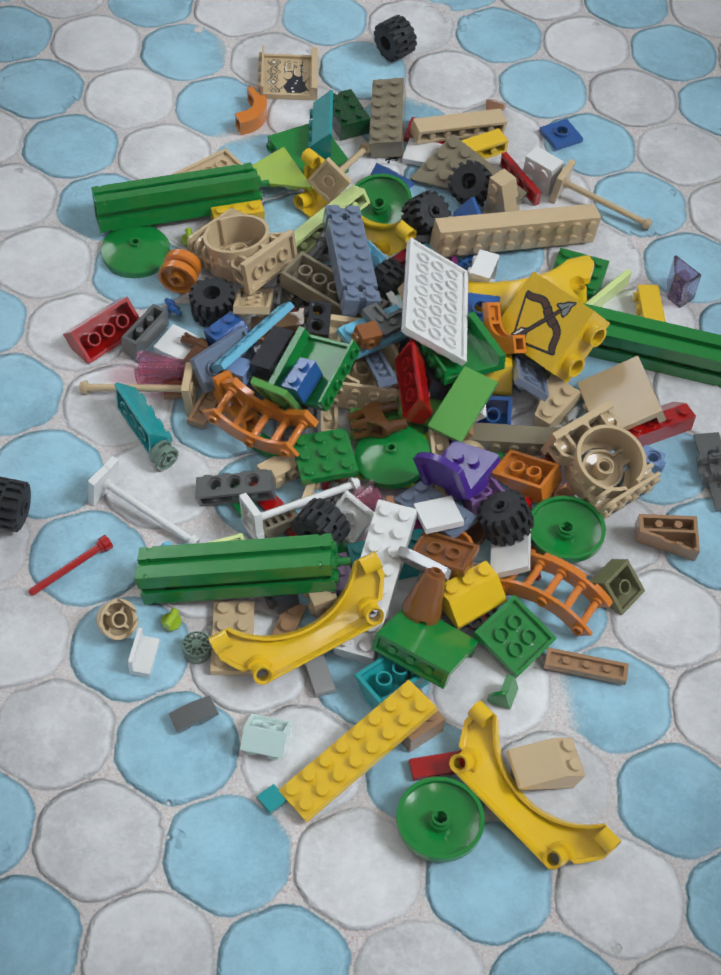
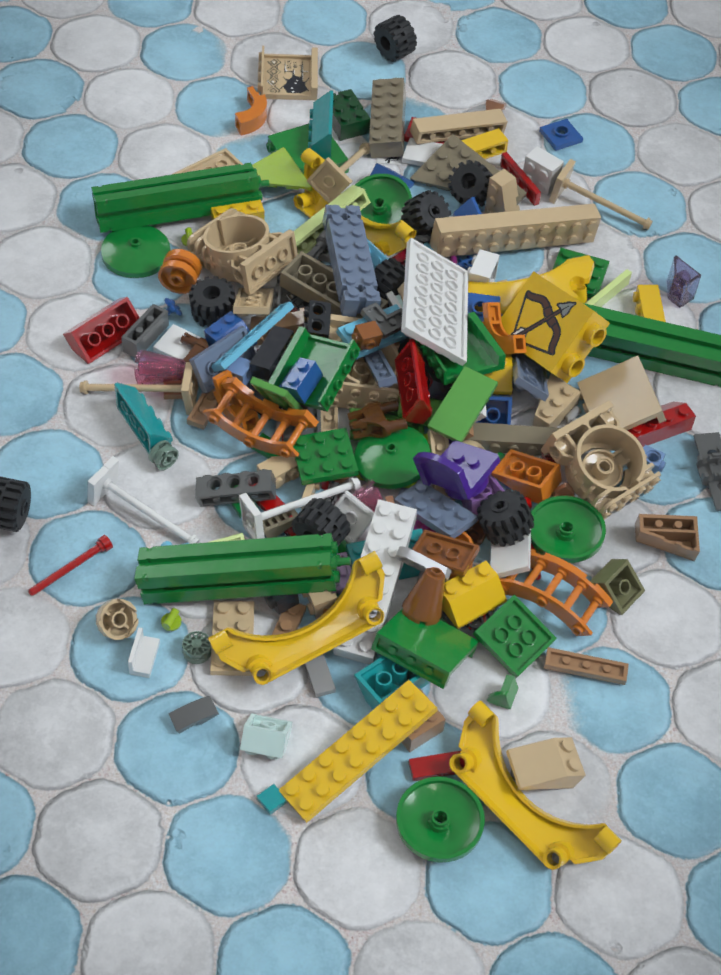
white tile [414,496,464,534] -> none

